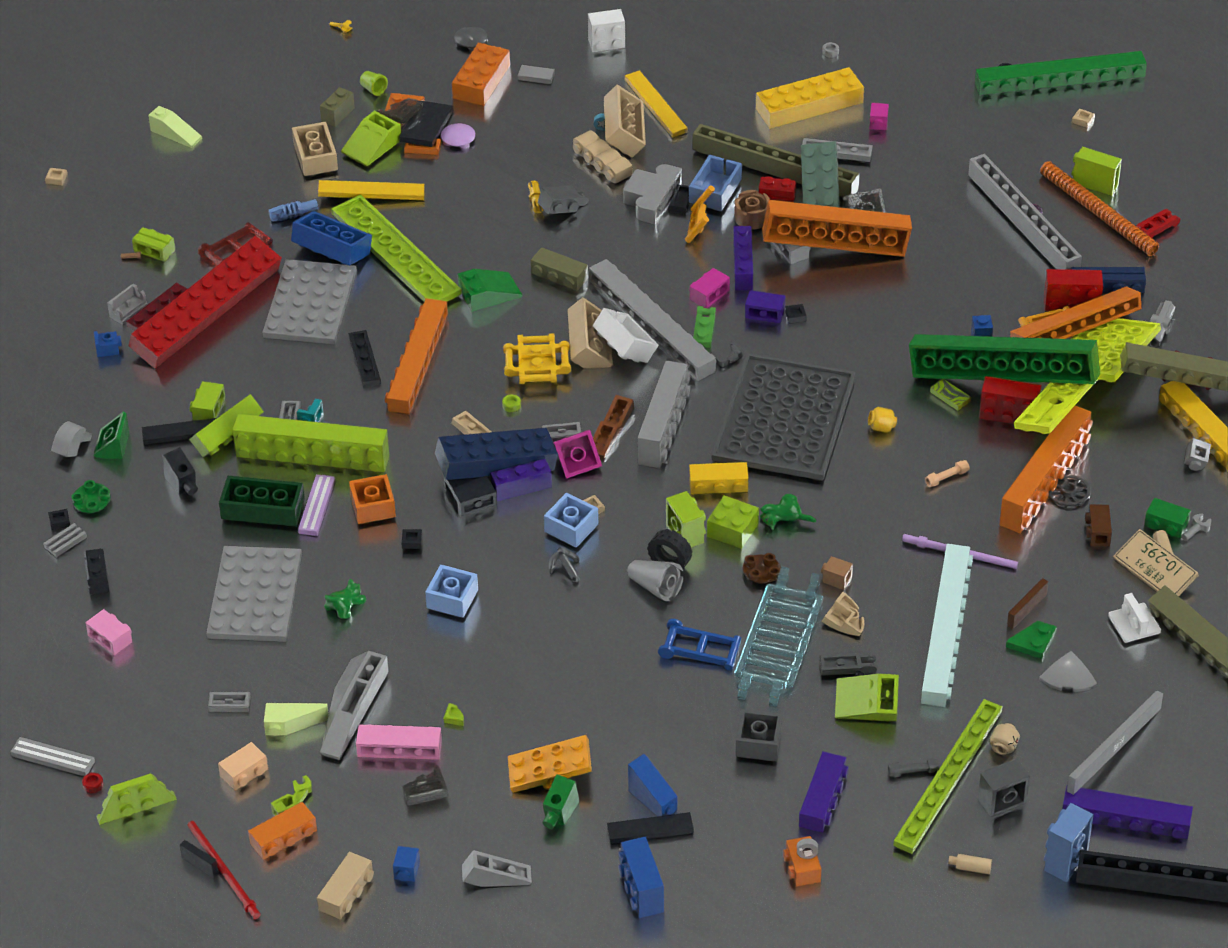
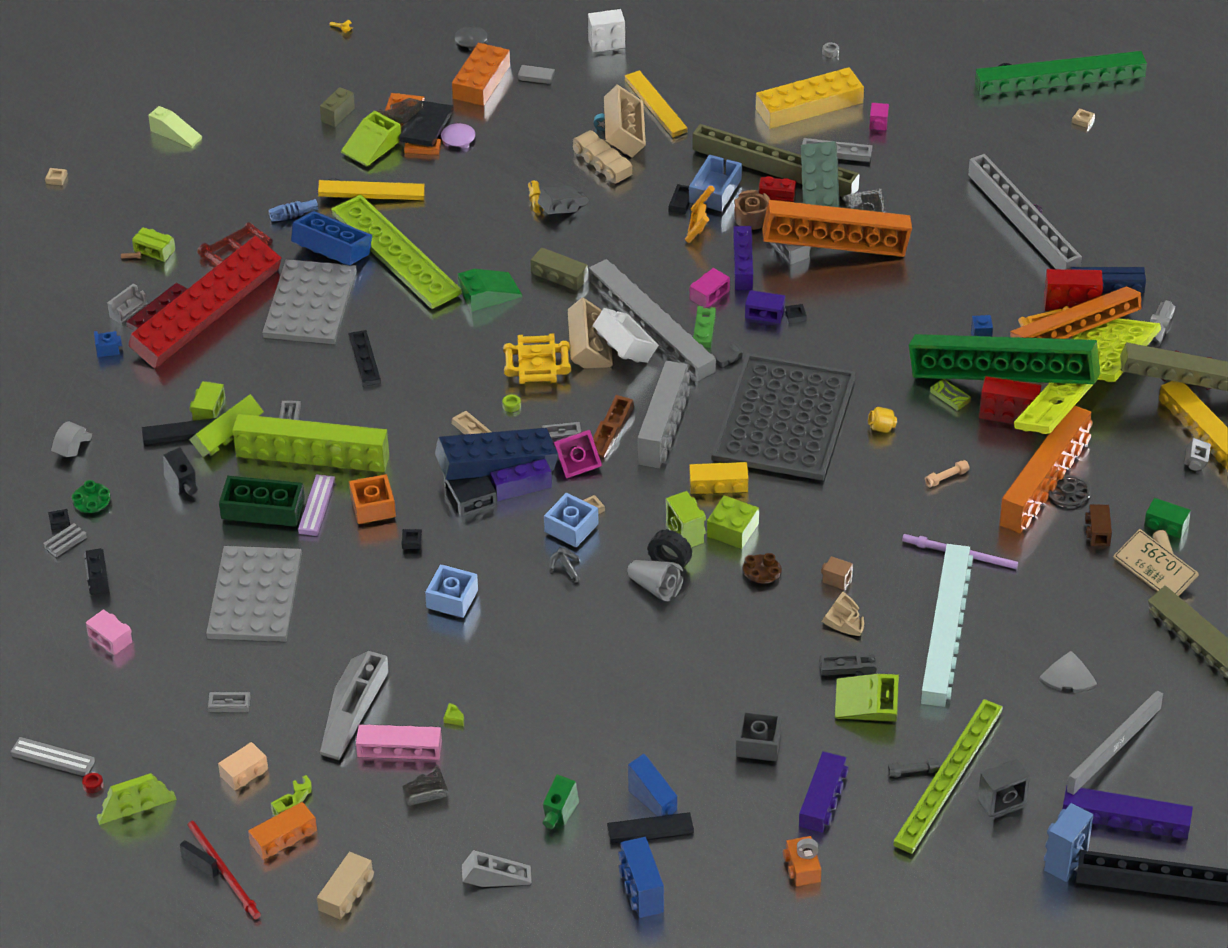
green slope [93,411,130,459] -> none
yellowish green slope [264,703,329,736] -> none
tan brick [292,122,338,176] -> none
teal bracket [297,398,324,422] -> none
green animal [324,579,367,619] -> none
lime piece [360,71,388,96] -> none
orange brick [385,298,448,415] -> none
blue brick [393,846,420,882] -> none
light orange plate [508,735,592,793] -> none
light grey brick [623,164,682,224] -> none
blue piece [658,619,741,670] -> none
clear light blue bar [734,567,823,707] -> none
green animal [760,494,816,530] -> none
tan cylinder [948,854,992,875] -> none
tan head [990,723,1020,755] -> none
green wing [1006,621,1057,659] -> none
reddish brown tile [1007,579,1049,629] -> none
orange piece [1040,161,1159,256] -> none
lime brick [1071,146,1122,196] -> none
white bracket [1108,593,1161,643] -> none
red plate [1136,209,1180,239] -> none
light grey bar [1181,514,1211,541] -> none

